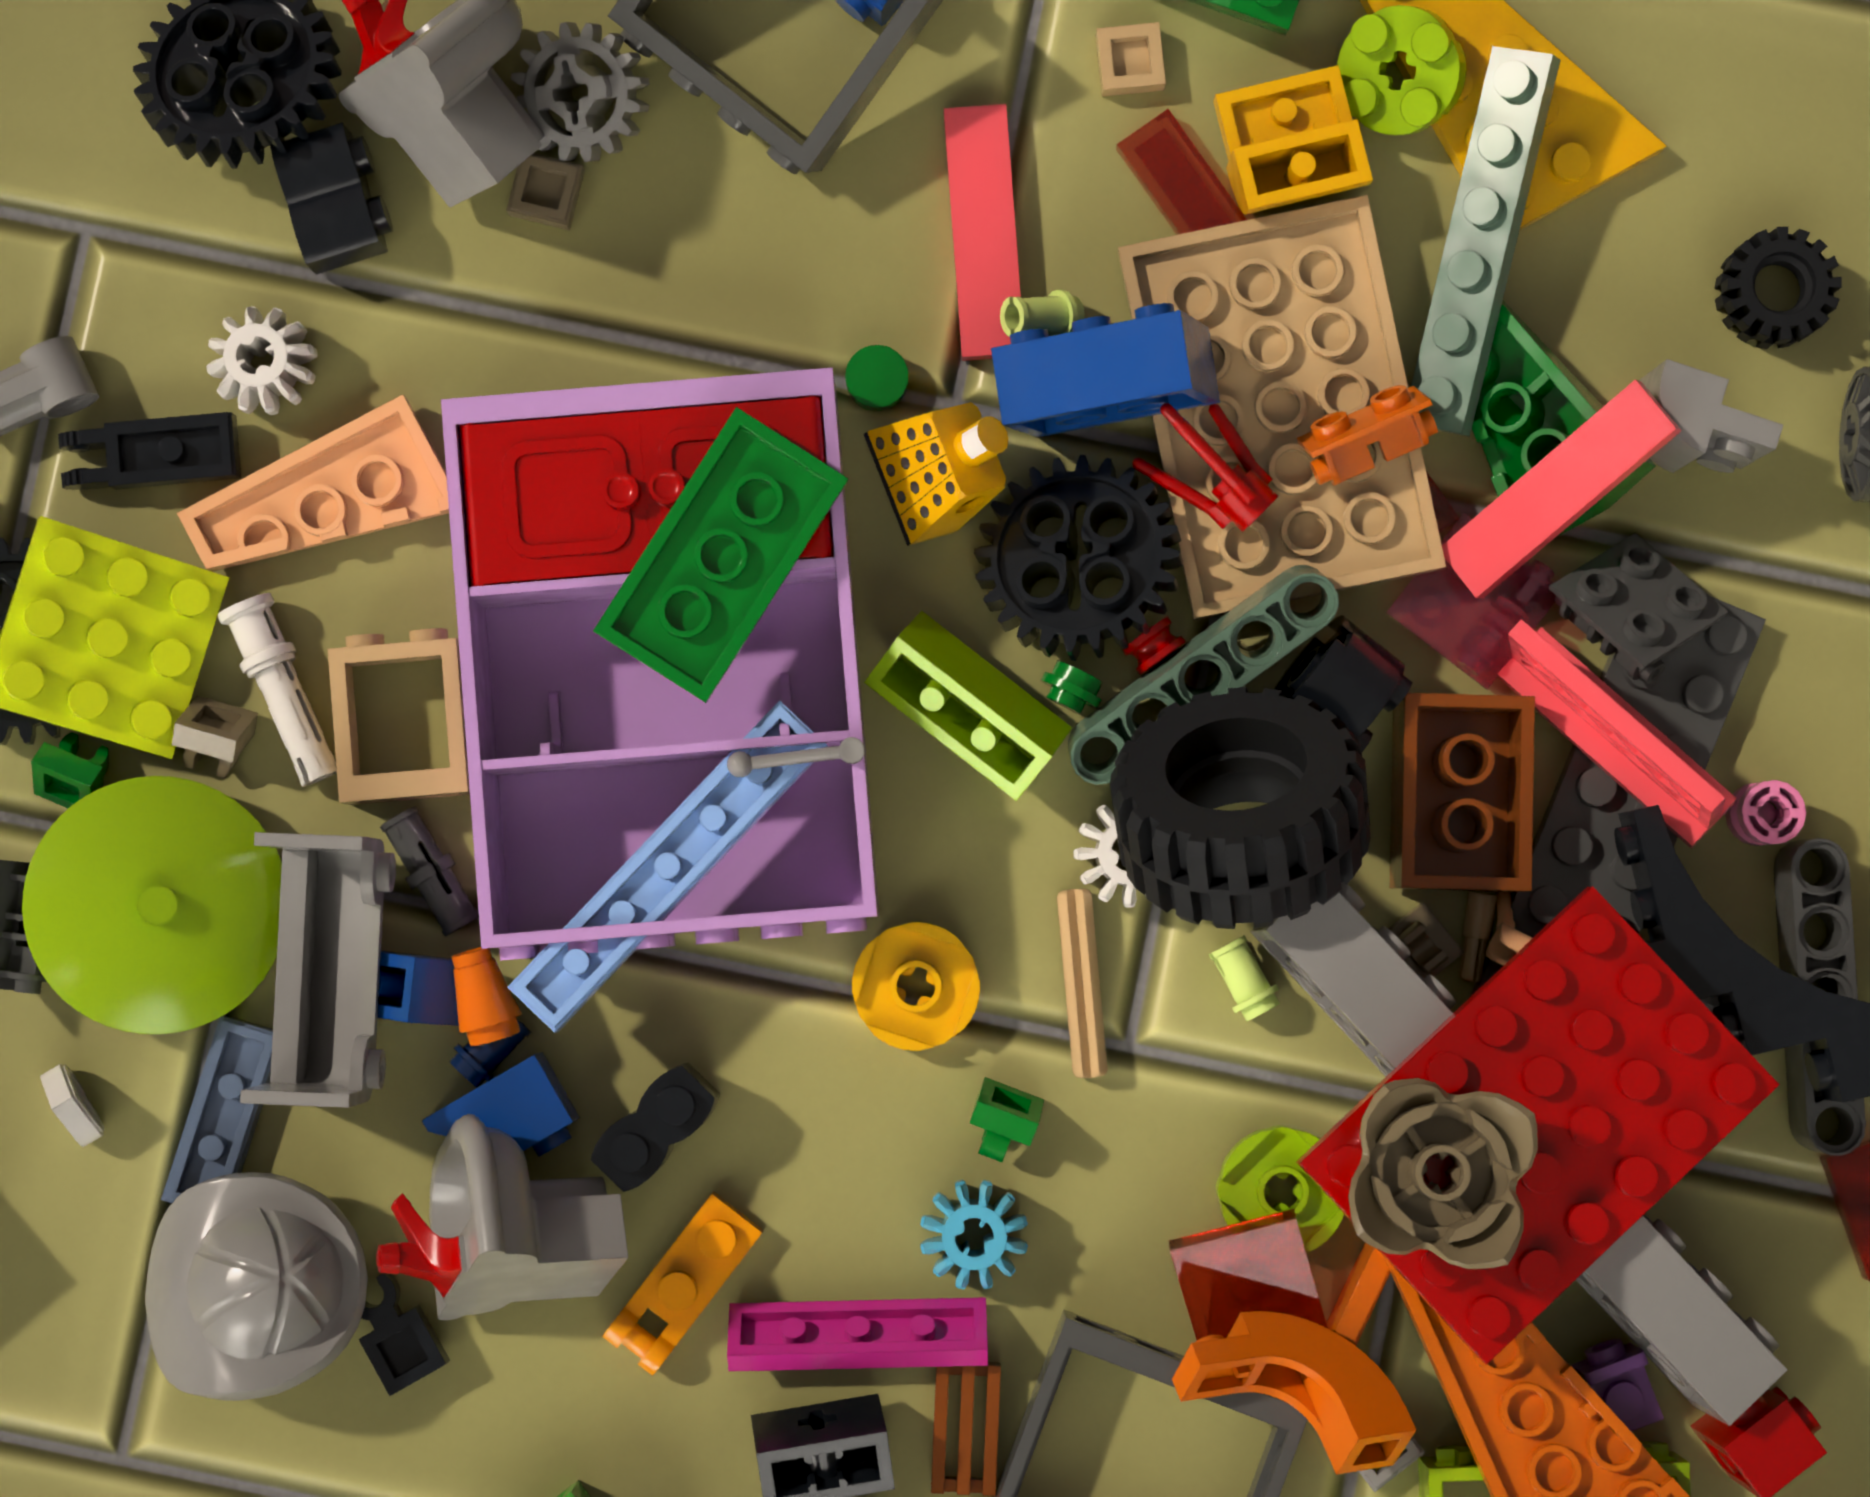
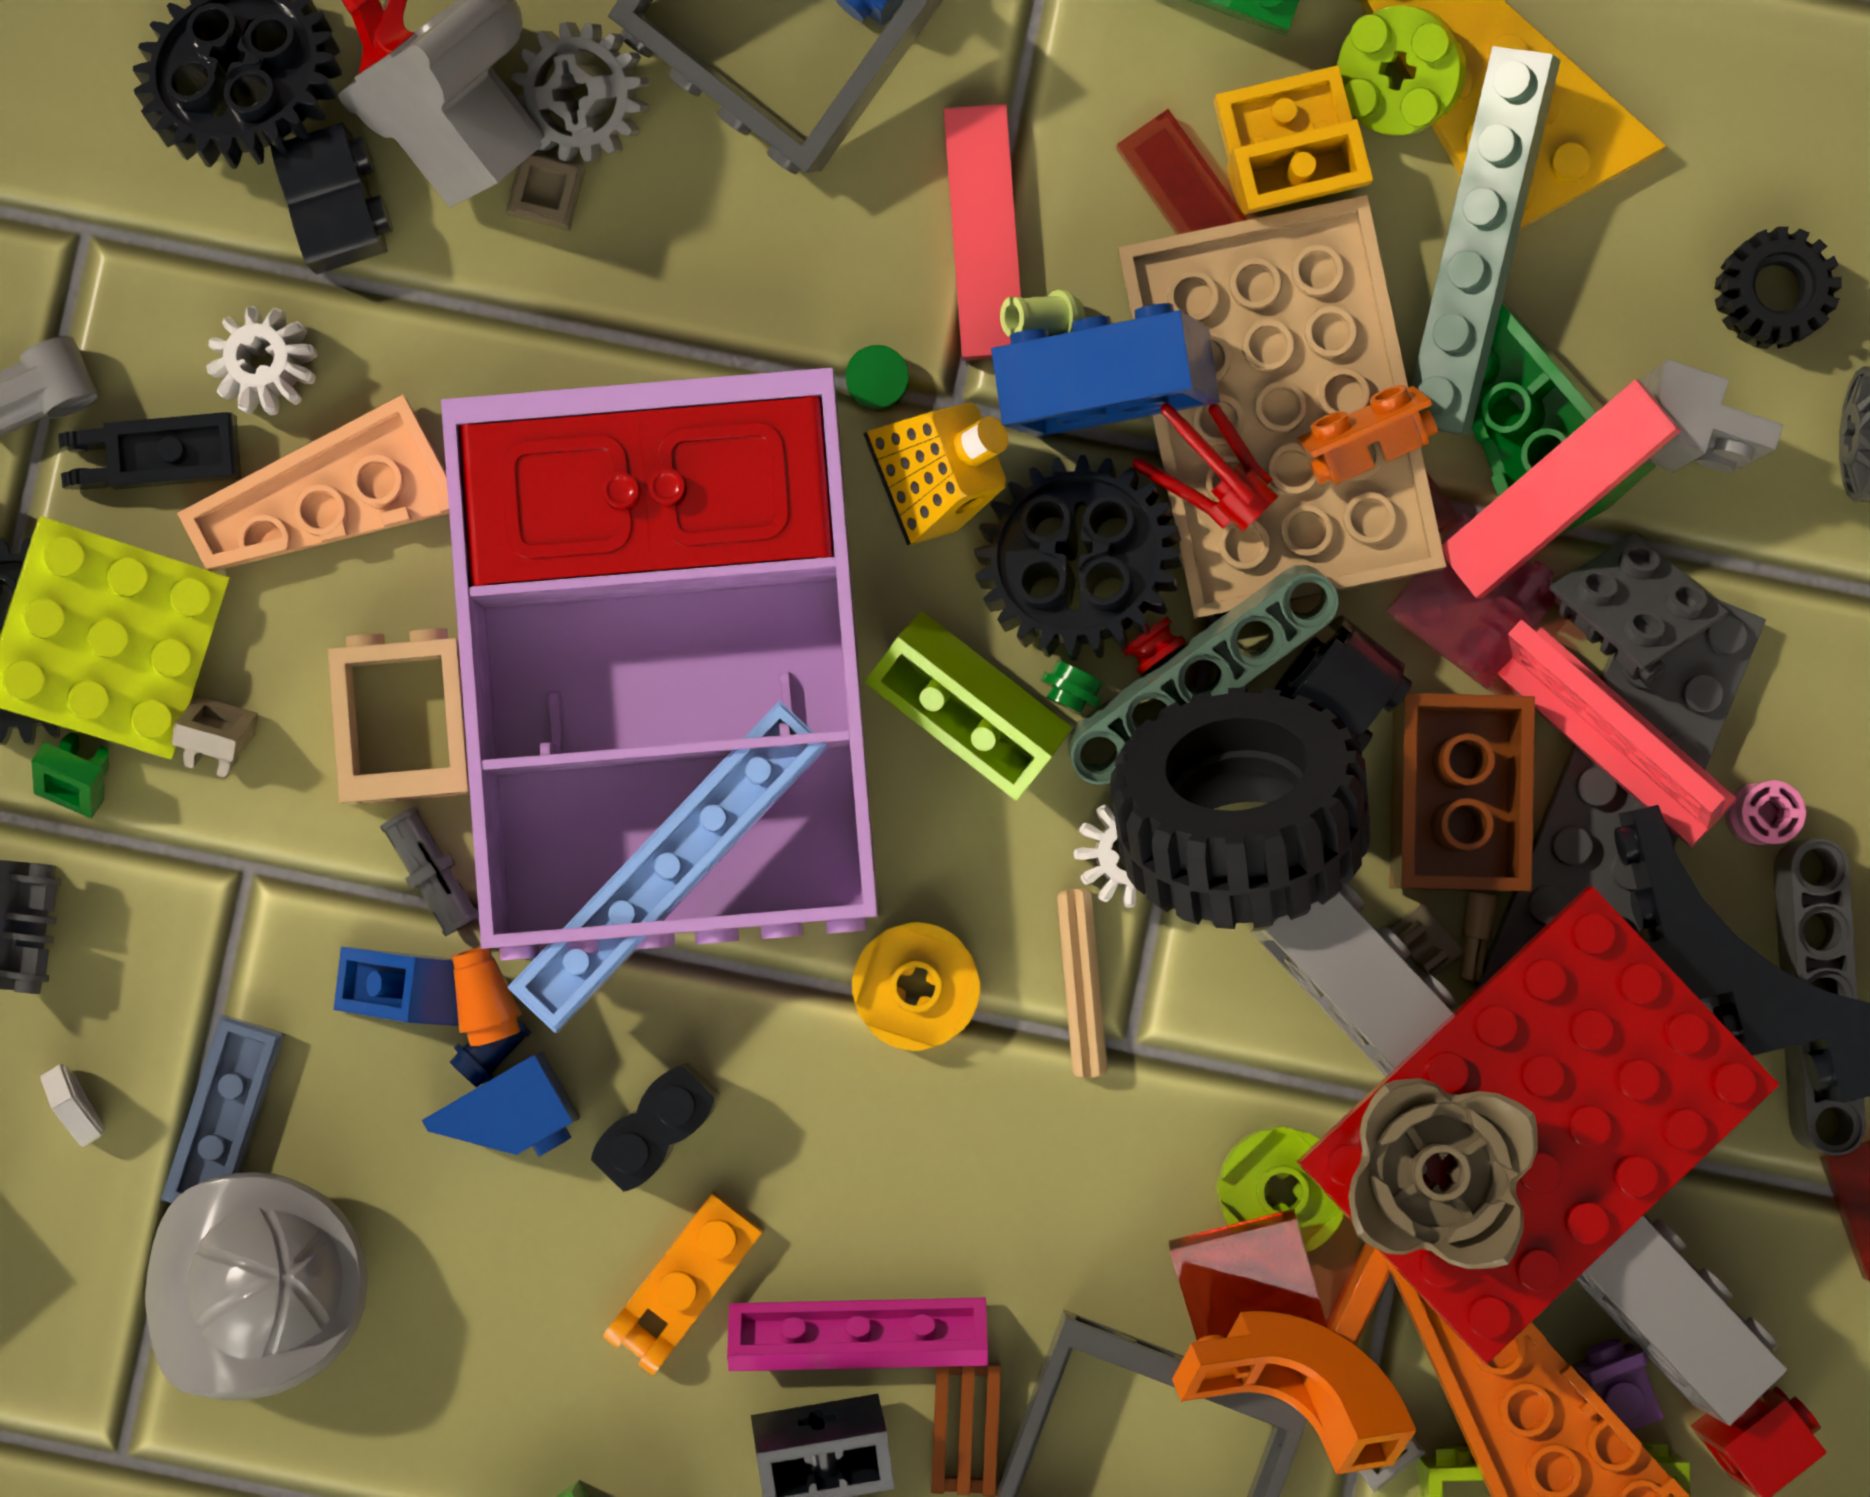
lime dish [22,776,282,1034] -> none
white pin [217,593,337,787] -> none
light grey windscreen [240,832,396,1108] -> none
black plate [359,1273,450,1396] -> none
light grey piece [376,1114,628,1320] -> none
green plate [593,407,849,703] -> none
light grey hinge [727,737,865,778] -> none
medium azure gear [920,1179,1028,1289] -> none
green tile [969,1077,1044,1162] -> none
tan tile [1095,22,1166,97] -> none
yellowish green pin [1209,935,1280,1022] -> none
light nougat hand [1485,892,1532,966] -> none

